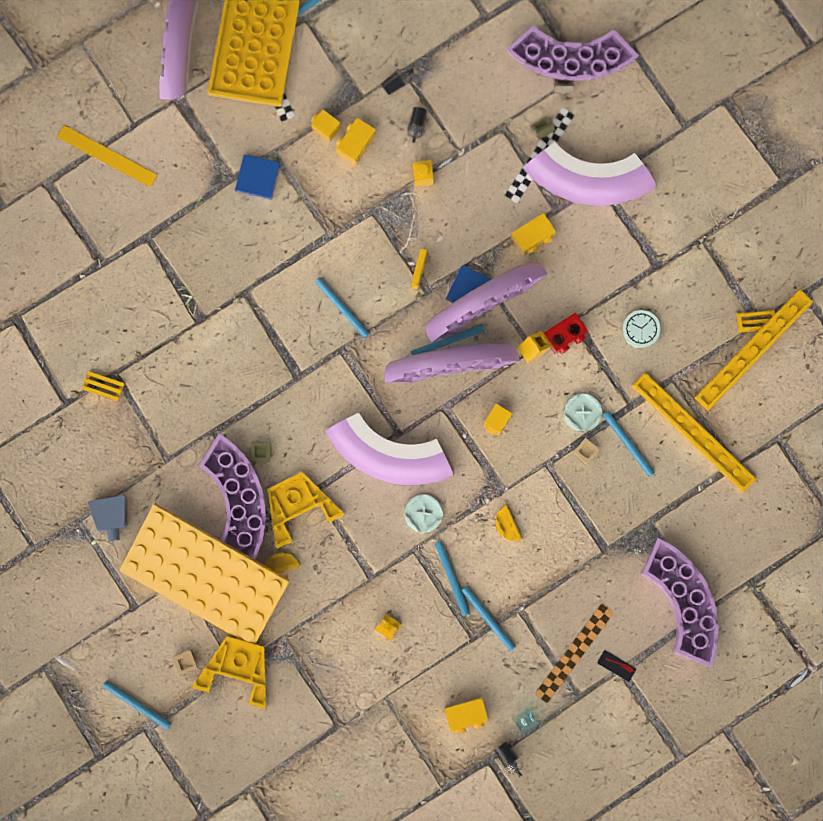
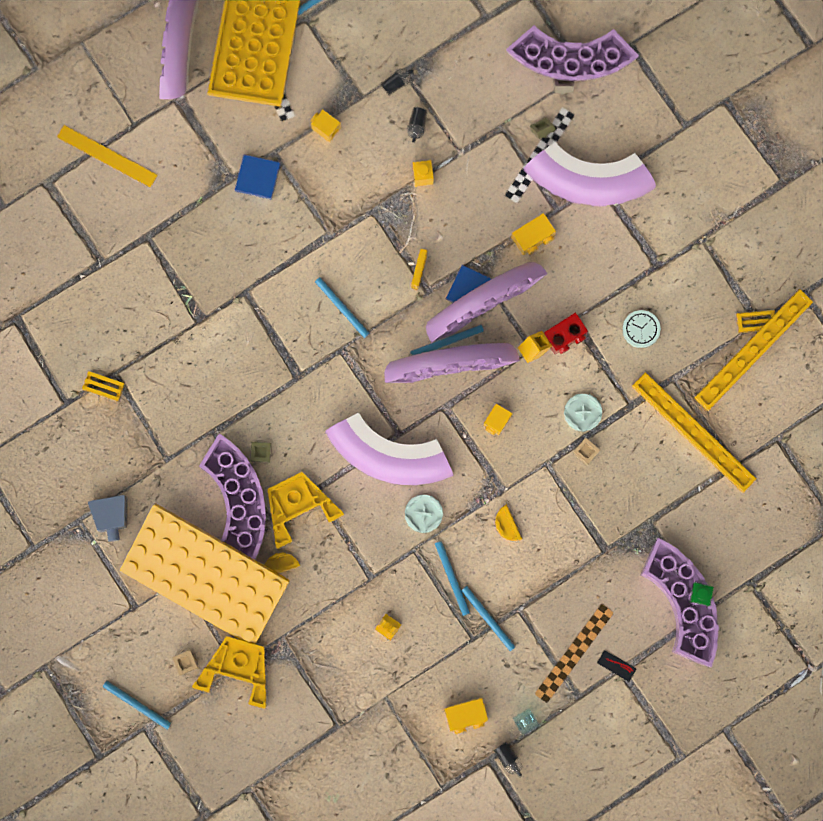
yellow brick [336,118,376,165] -> none
dark azure bar [603,411,655,477] -> none
none -> green plate [690,582,714,606]

